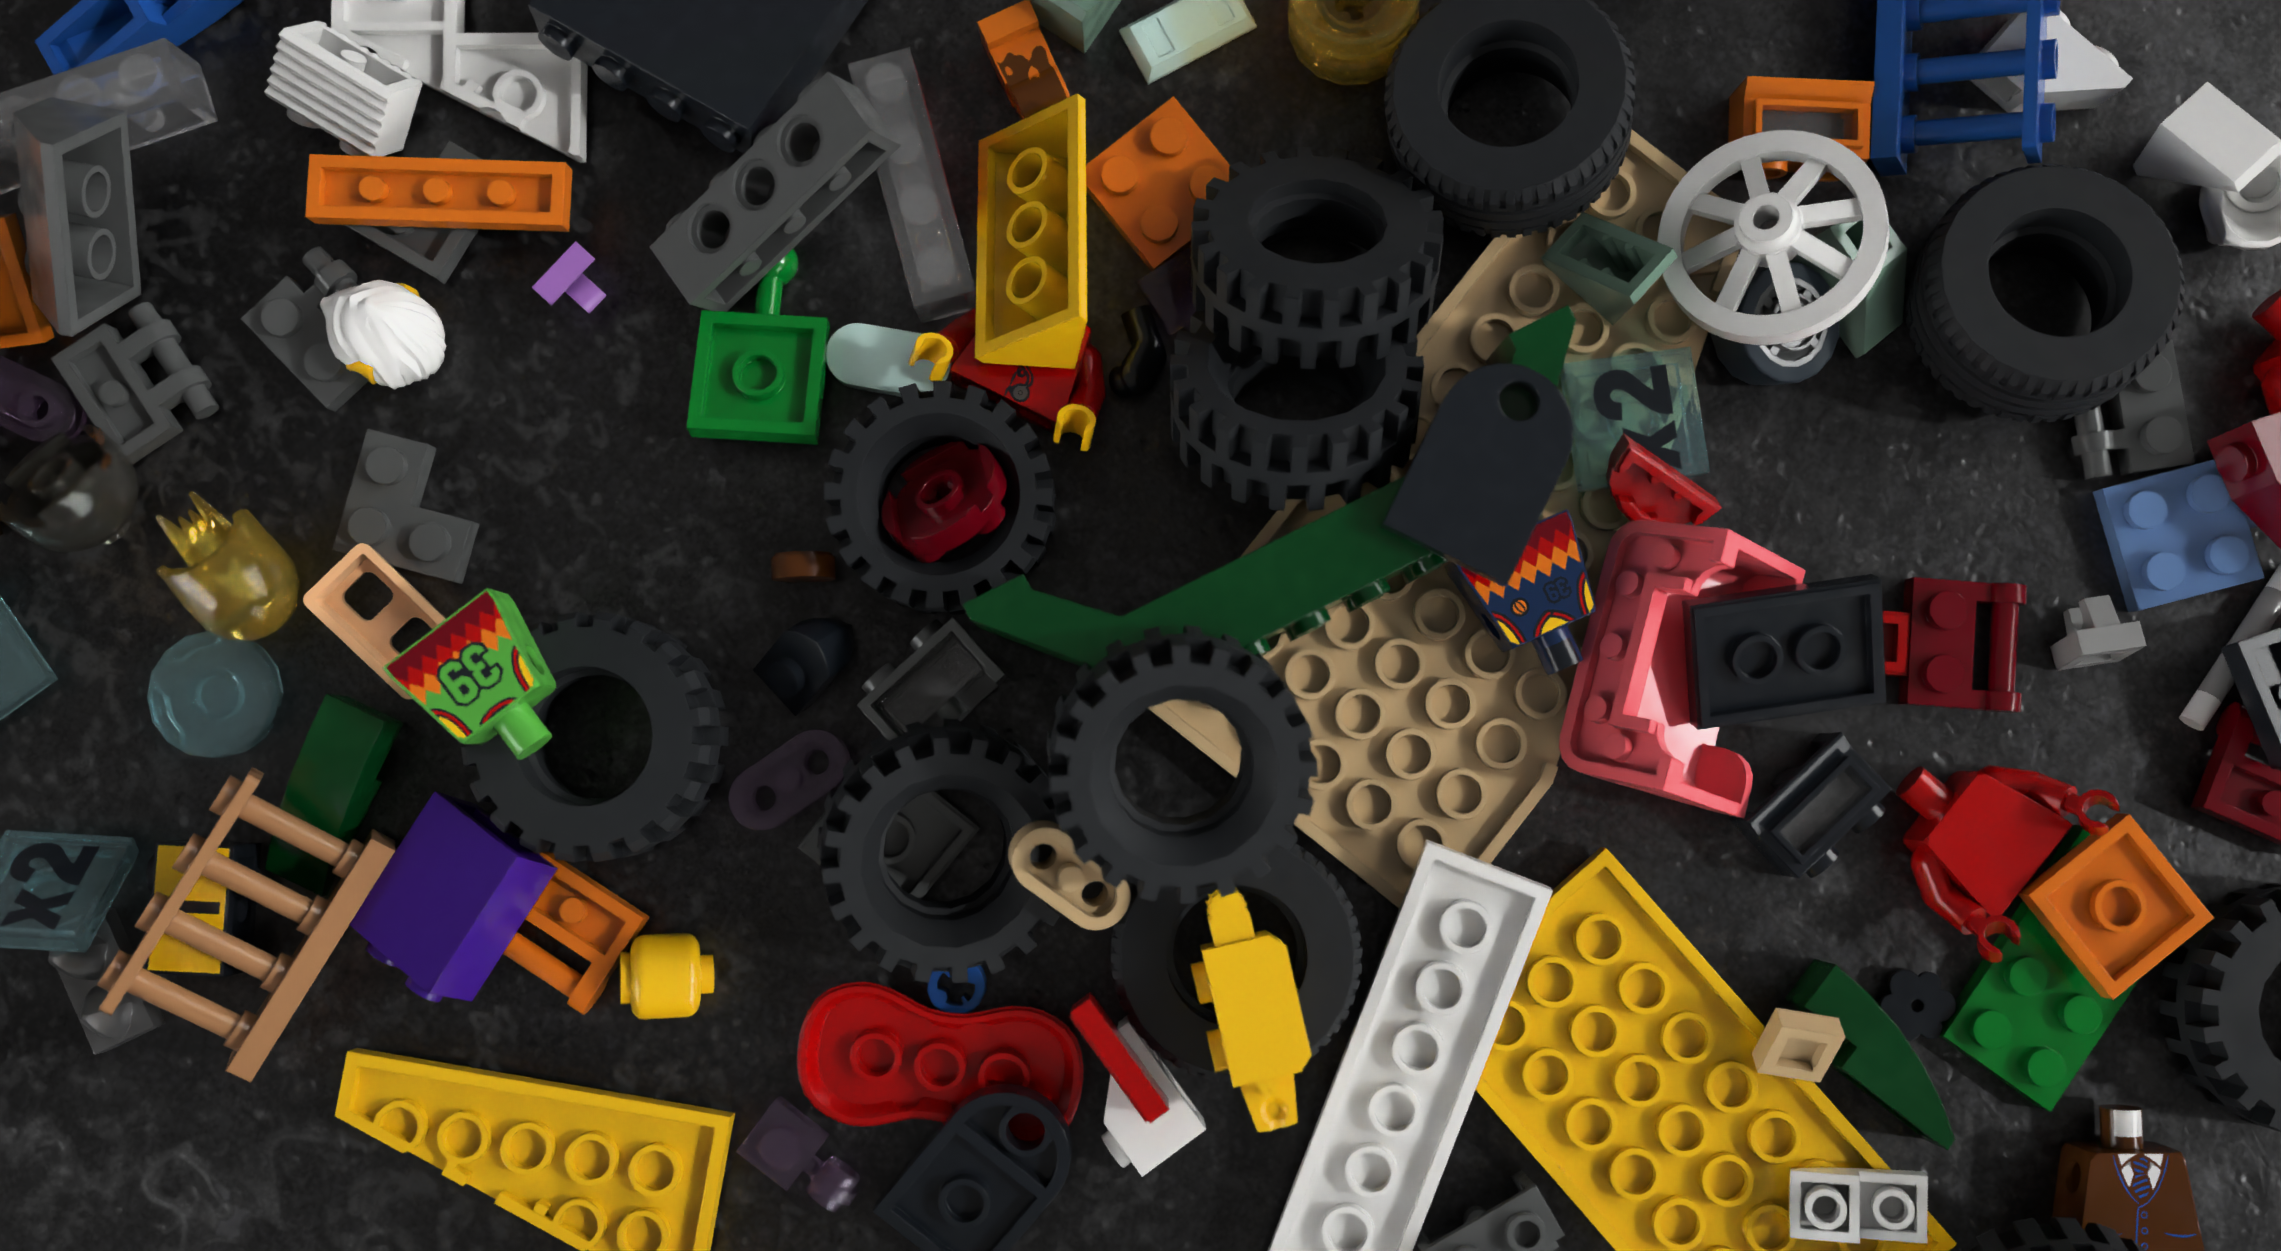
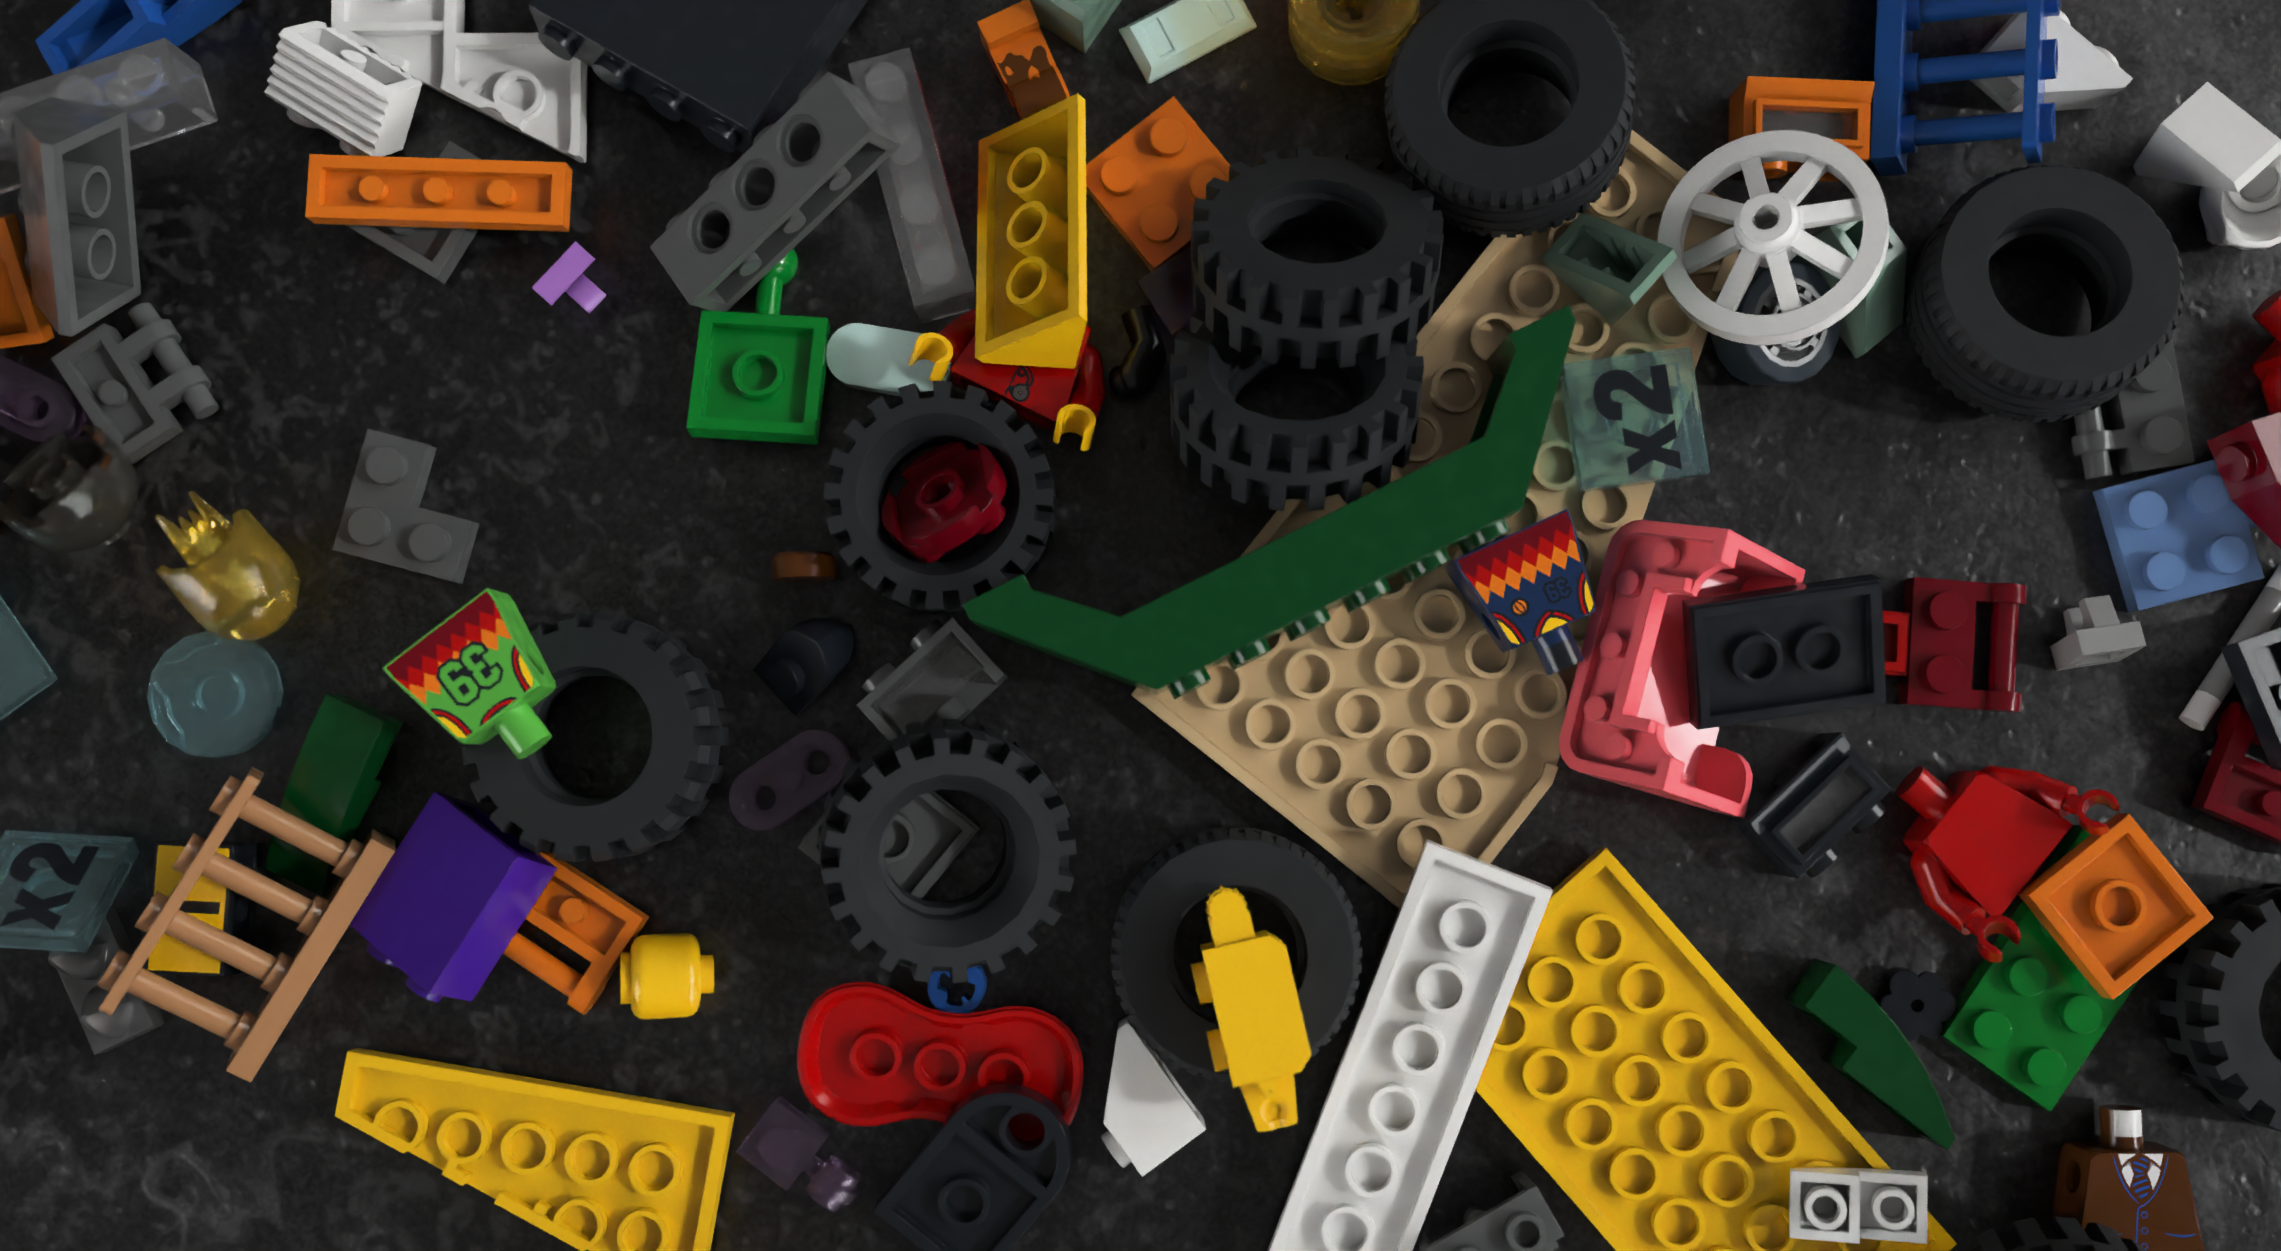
dark grey plate [241,246,368,412] -> none
light nougat piece [303,543,447,699] -> none
white hair [320,279,447,390] -> none
tan plate [1008,820,1130,930] -> none
black tyre [1046,625,1318,904] -> none
red tile [1070,992,1169,1124] -> none
black tile [1380,363,1574,587] -> none
red tile [1606,433,1722,525] -> none
tan plate [1752,1008,1845,1083] -> none

